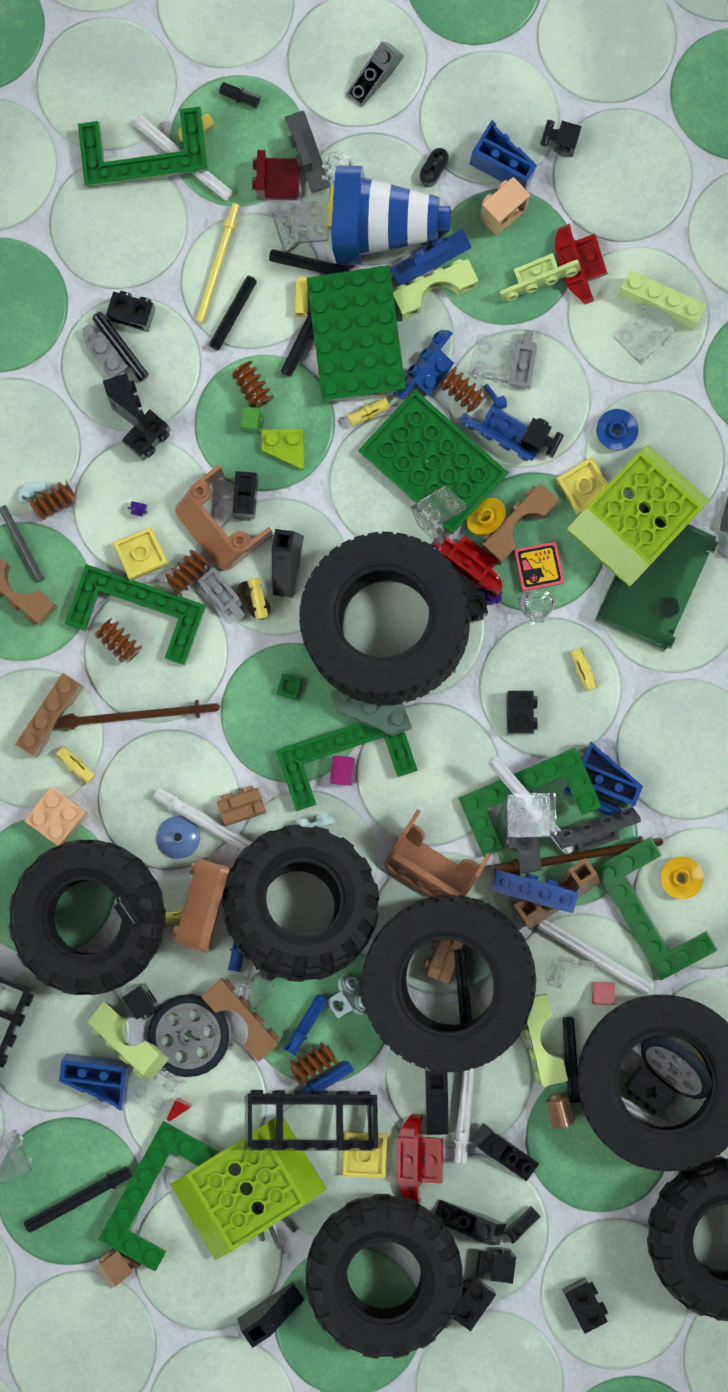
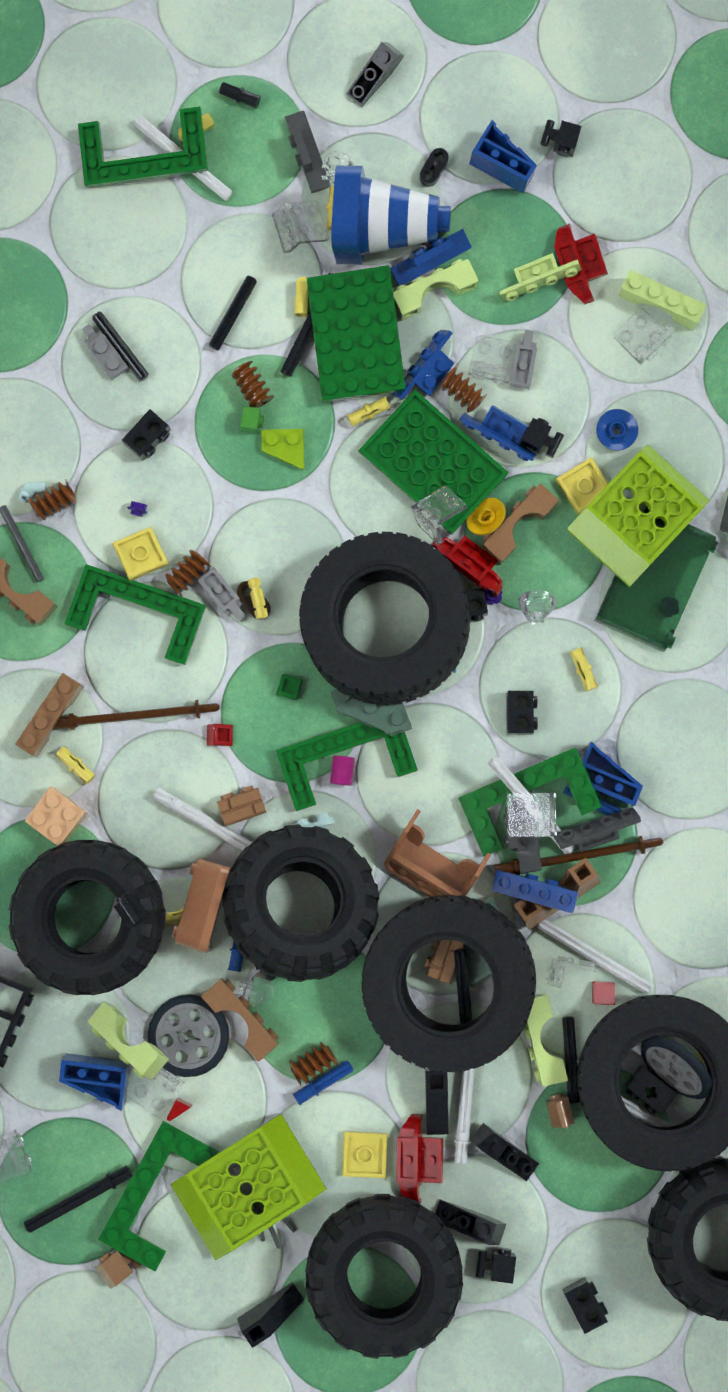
dark orange piece [95,618,142,663] -> none
black slope [103,373,146,432] -> none
black brick [106,291,155,332] -> none
black brick [122,983,159,1020] -> none
medium blue dish [157,816,200,859] -> none
nougat windscreen [175,464,273,571] -> none
light yellow bar [196,203,240,324] -> none
black brick [232,471,258,519] -> none
black window [244,1090,379,1151] -> none
dark red bracket [252,150,300,200] -> none
black axle [269,249,350,274] -> none
black slope [271,529,304,598] -> none
blue axle [283,994,327,1056] -> none
light aqua bracket [327,975,367,1018] -> none
black brick [453,1275,496,1332] -> none
light nougat brick [480,177,530,237] -> none
blue hand [484,384,507,409] -> none
black bar [503,1206,541,1244] -> none
tile [514,542,564,592] -> none
green plate [595,836,718,980] -> none
yellow dish [660,856,704,900] -> none
none -> red slope [207,724,233,746]

